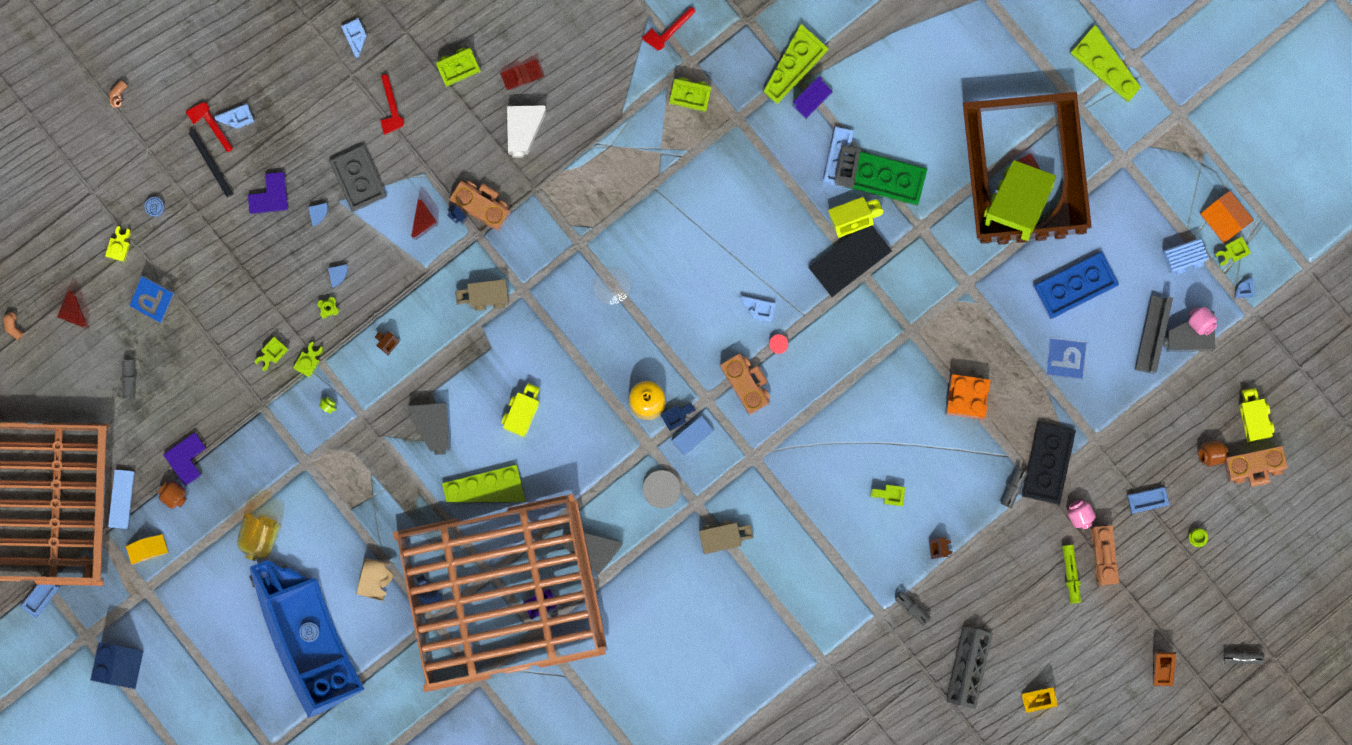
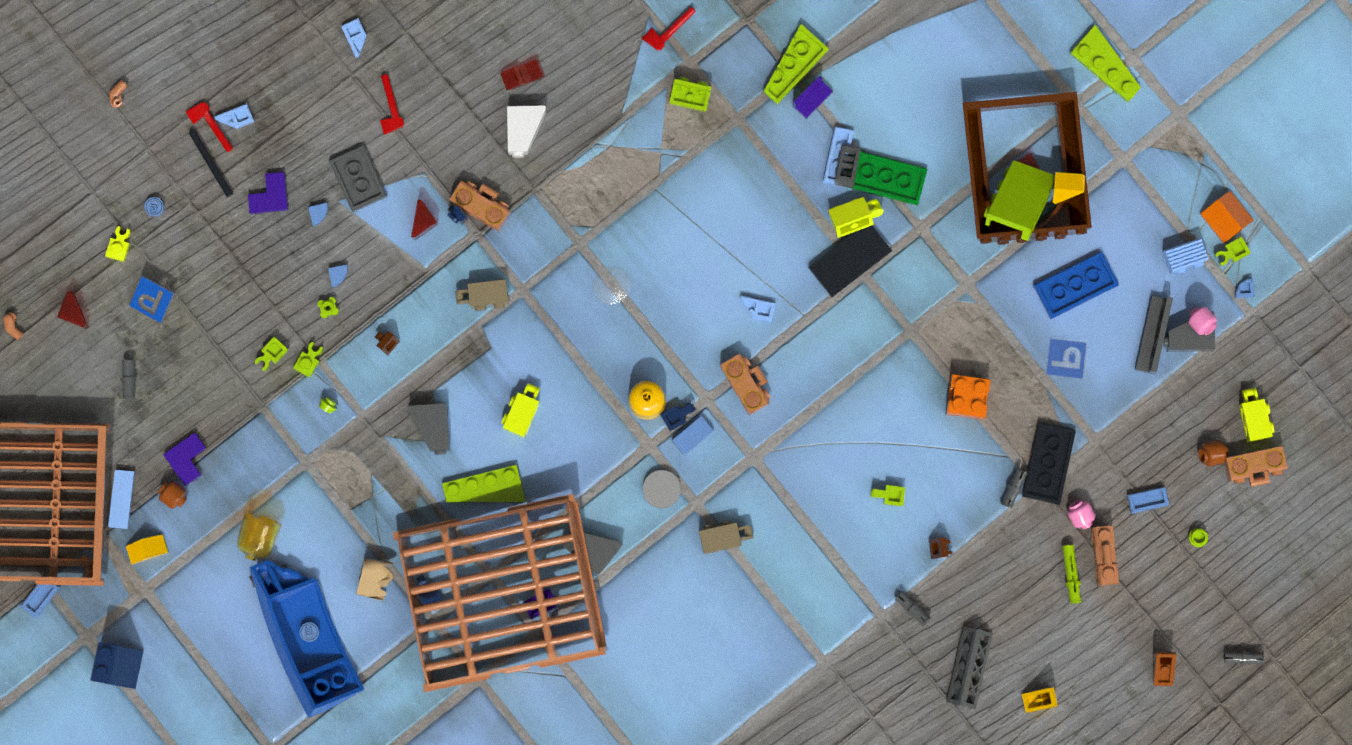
lime bracket [436,47,481,87] -> none
coral tile [769,334,788,354] -> none
none -> yellow slope [1053,172,1085,204]

